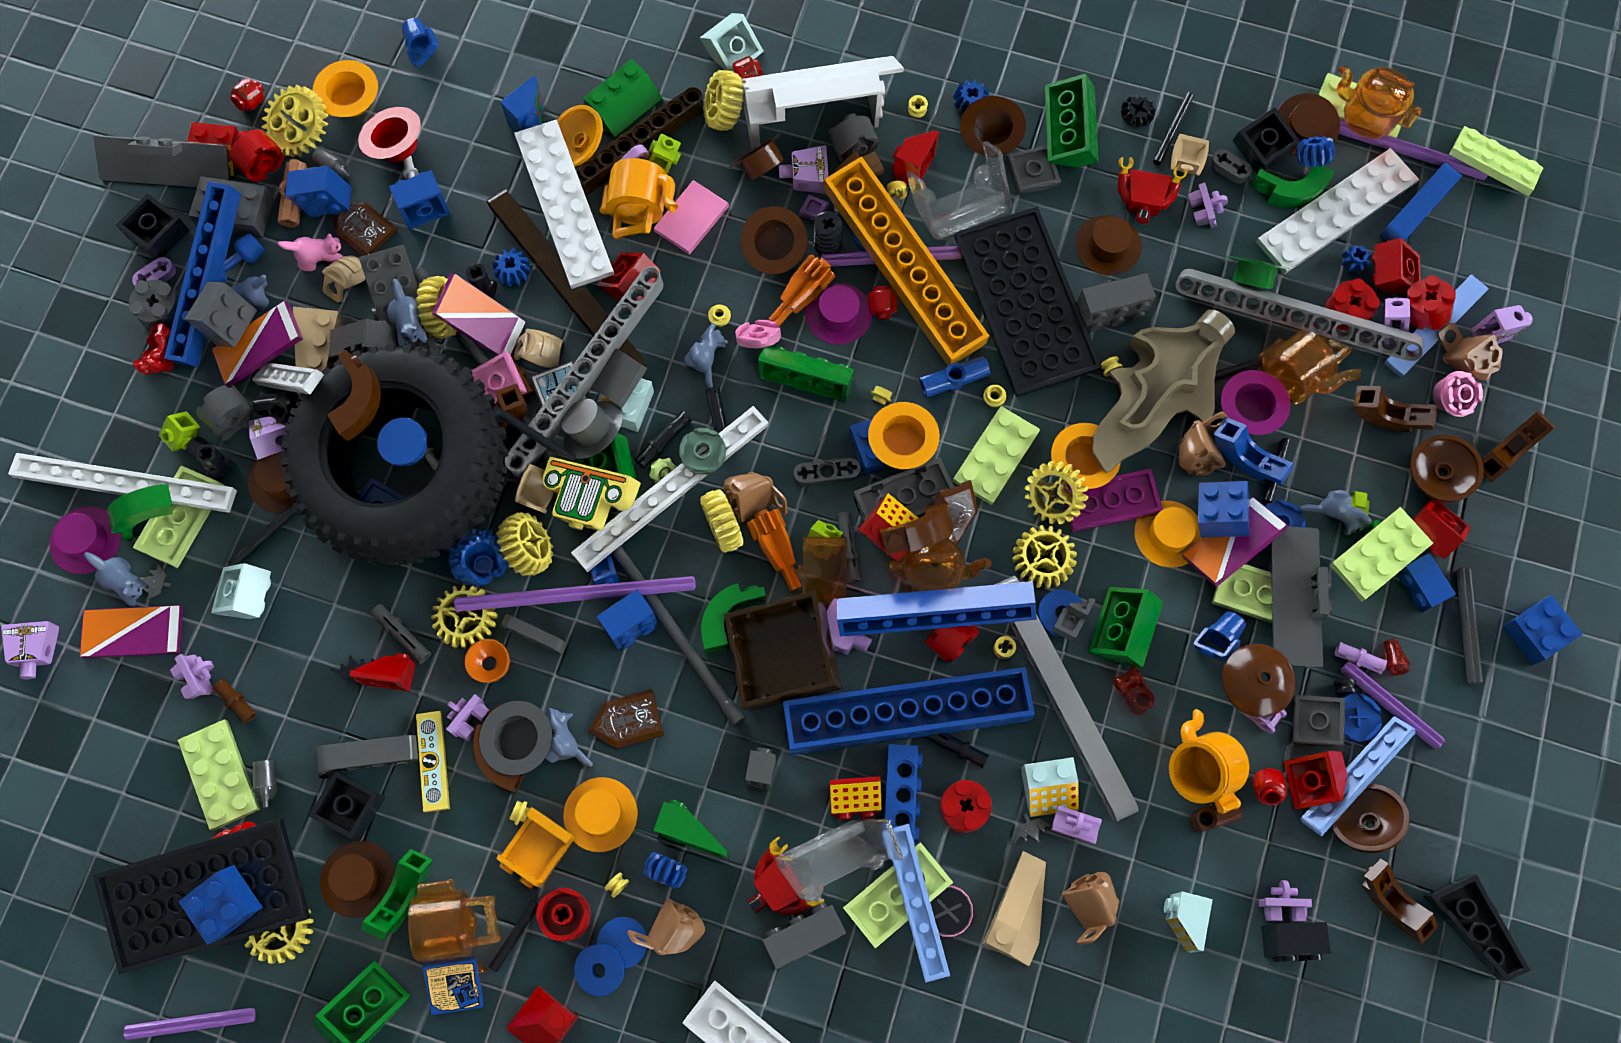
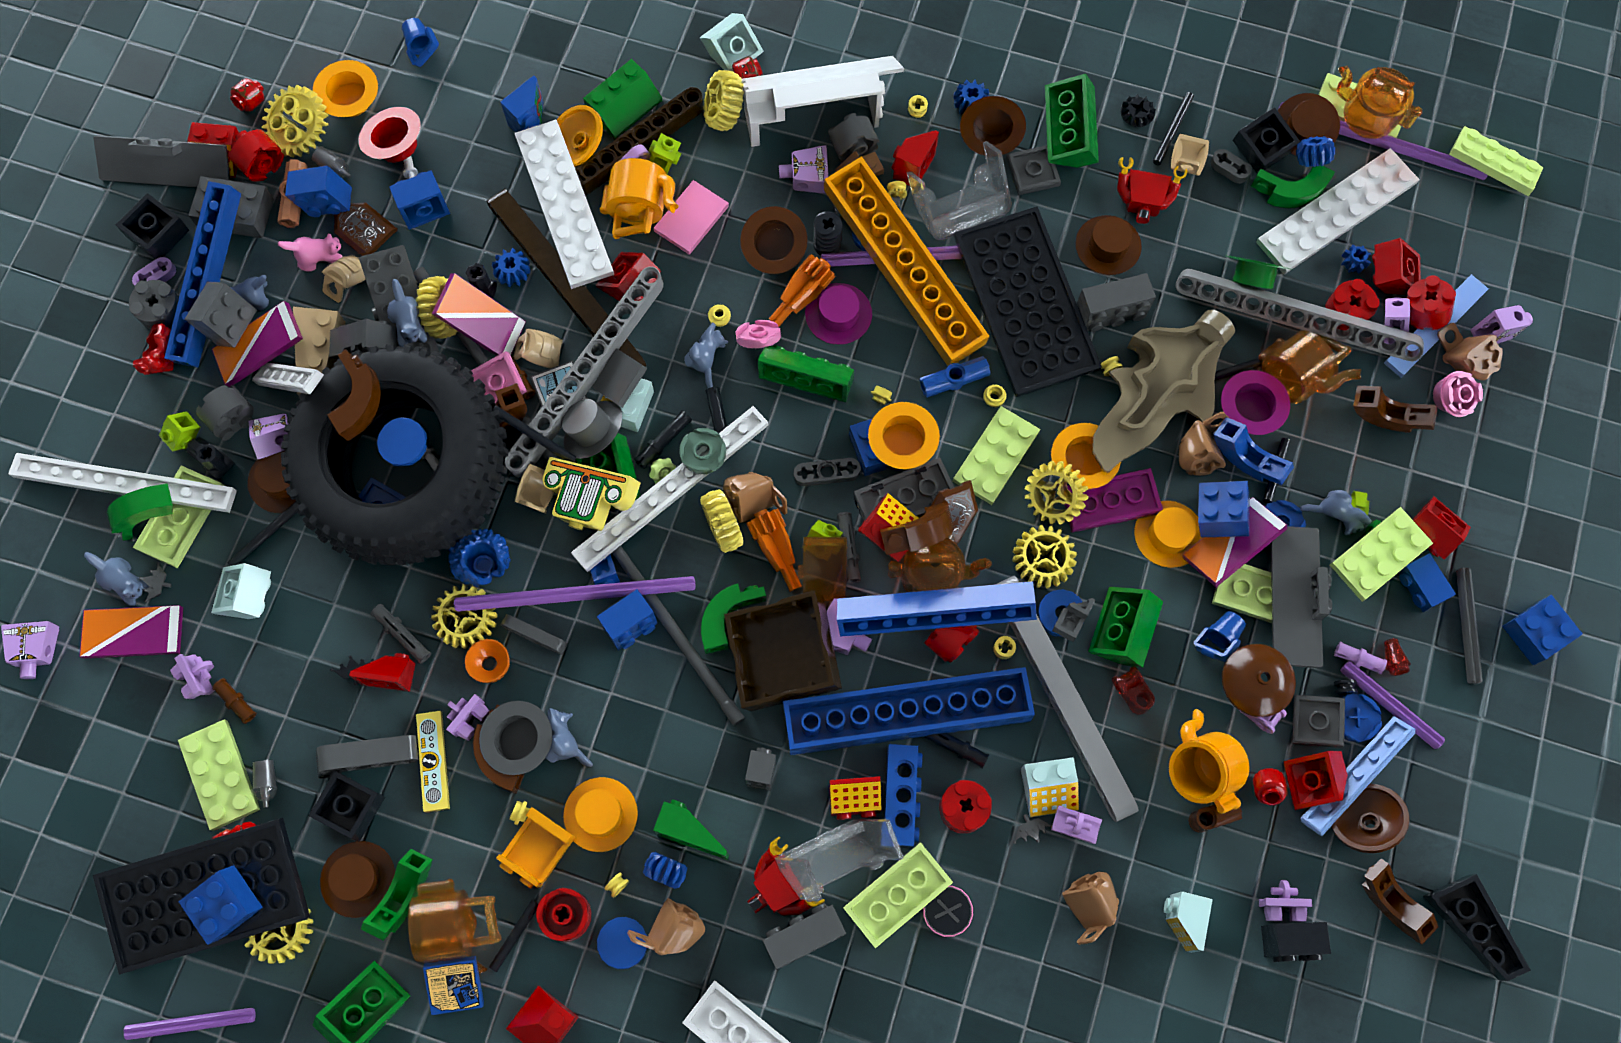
magenta hose [50,507,121,574] -> none
blue piece [220,233,265,283] -> none
black piece [253,389,301,421] -> none
light yellow gear [496,512,554,576] -> none
blue tile [574,943,625,996] -> none
reddish brown tile [587,689,664,749] -> none
reddish brown hose [728,132,784,180] -> none
medium lavender tile [799,194,829,222] -> none
red head [868,286,898,320] -> none
light blue tile [884,824,950,982] -> none
tan wedge [982,851,1046,967] -> none
lavender hips [1188,183,1228,228] -> none
blue beam [1380,163,1463,241] -> none
reddish brown dish [1410,434,1484,502] -> none
reddish brown arch [1482,410,1556,483] -> none

